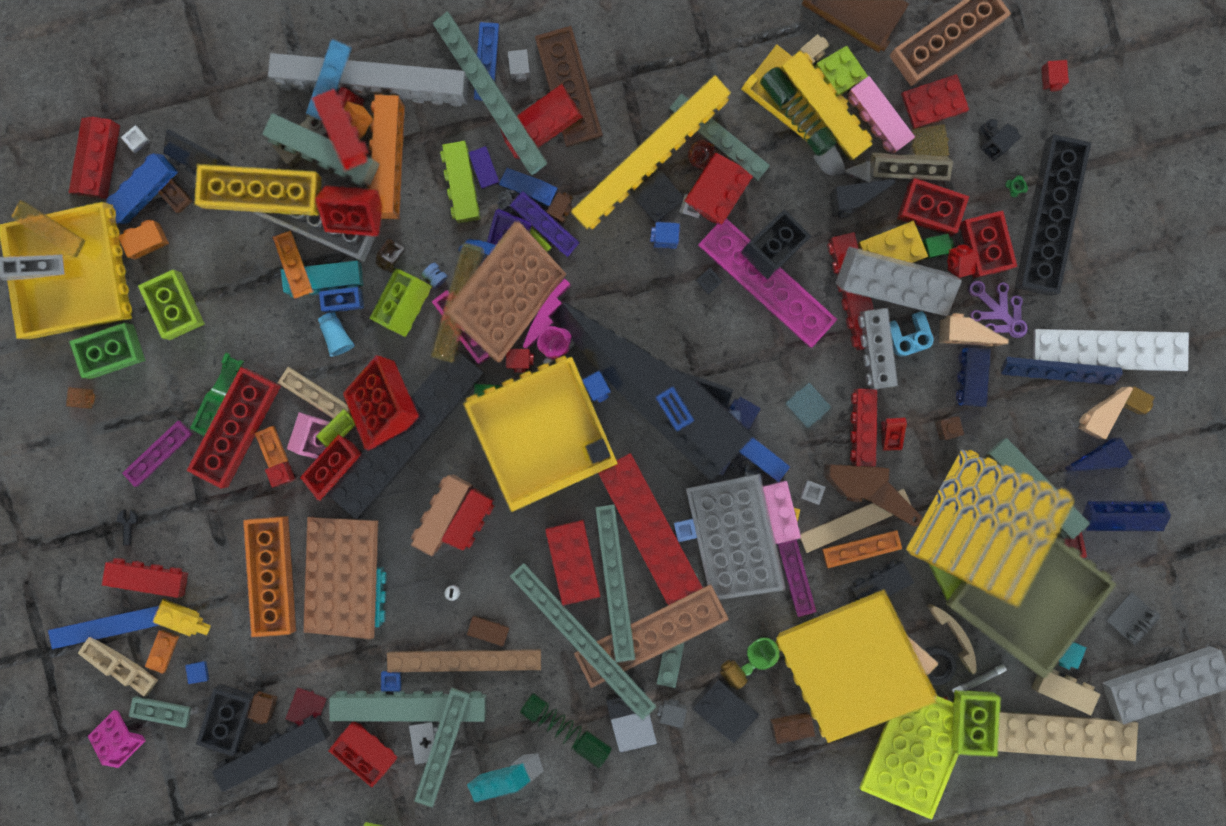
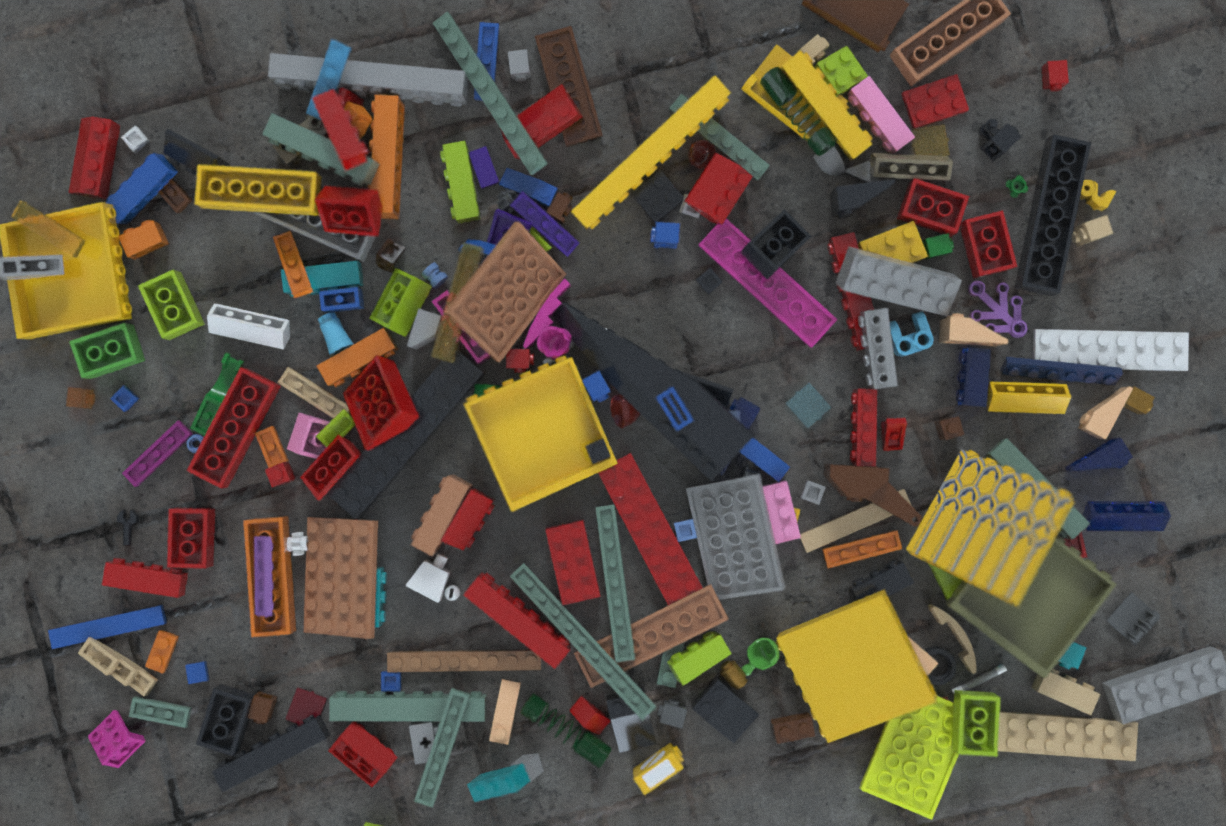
yellow hinge [153,599,211,636] -> none
reddish brown tile [467,616,510,646] -> none
magenta plate [777,539,816,617] -> none
red brick [947,245,977,278] -> none
none -> blue tile [110,385,139,412]
none -> red brick [167,508,215,568]
none -> medium blue plate [187,434,204,453]
none -> white brick [207,303,290,349]
none -> medium lavender plate [254,536,274,617]
none -> white gear [287,532,308,556]
none -> orange brick [317,328,398,388]
none -> white torso [406,553,451,603]
none -> light grey slope [407,309,448,350]
none -> red brick [463,573,571,669]
none -> light nougat slope [489,679,521,745]
none -> red slope [569,695,611,735]
none -> clear red hat [610,394,640,429]
none -> yellow brick [633,742,684,795]
none -> lime brick [667,631,731,686]
none -> yellow brick [984,382,1071,414]
none -> tan brick [1072,215,1113,247]
none -> yellow leg [1080,180,1116,211]

